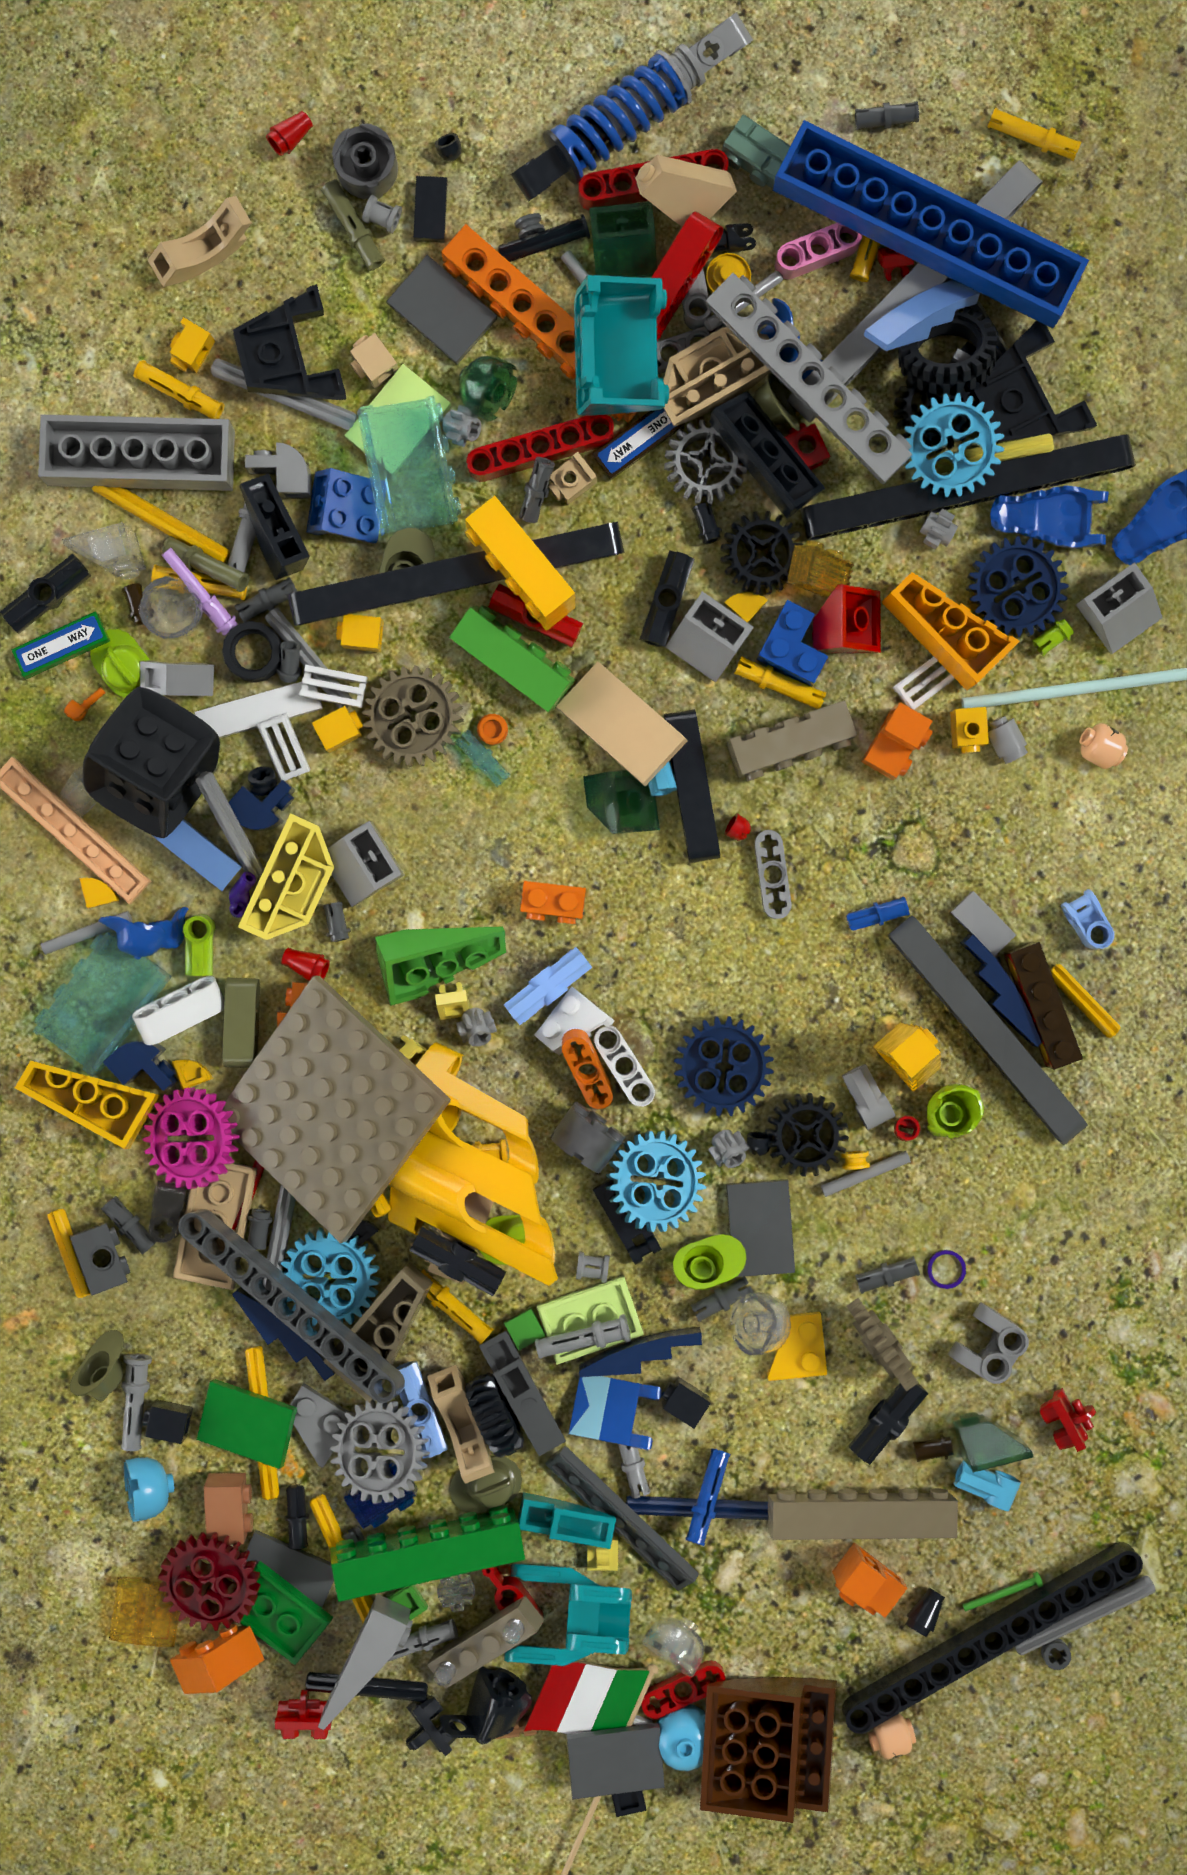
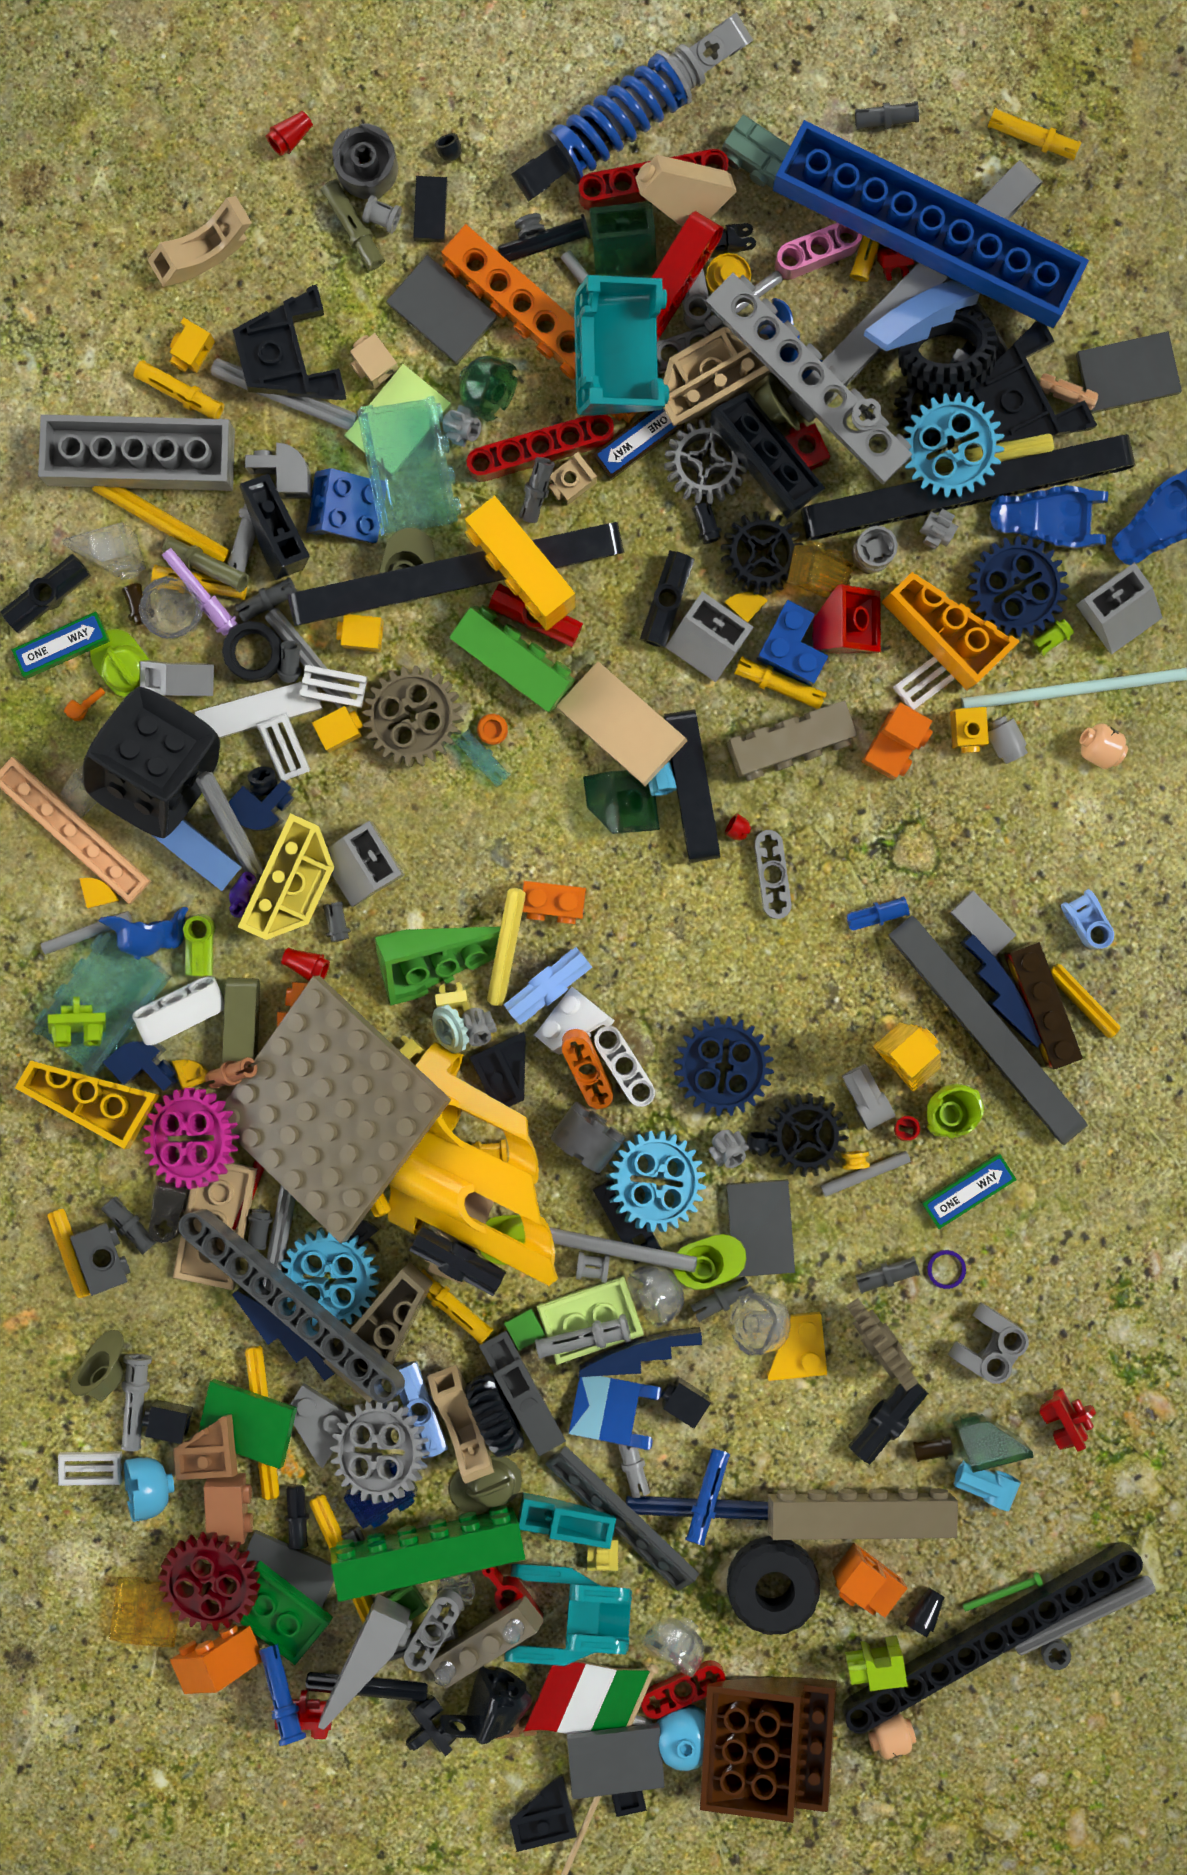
none -> lime hips [48,996,106,1048]
none -> white tile [58,1451,122,1486]
none -> medium nougat wing [173,1414,238,1480]
none -> nougat pin [205,1057,257,1089]
none -> blue pin [259,1644,306,1746]
none -> light grey beam [404,1590,463,1672]
none -> light aqua gear [432,1005,469,1054]
none -> black wing [470,1031,526,1107]
none -> light yellow axle [487,888,526,1006]
none -> black wing [510,1774,577,1852]
none -> light grey piece [549,1227,697,1272]
none -> clear cylinder [627,1264,685,1328]
none -> black tyre [727,1536,820,1635]
none -> lime hips [845,1635,908,1691]
none -> light grey bush [851,398,881,431]
none -> light grey wheel [852,526,898,574]
none -> tile [921,1153,1017,1229]
none -> light nougat axle [1039,373,1099,410]
none -> dark grey tile [1076,331,1182,414]

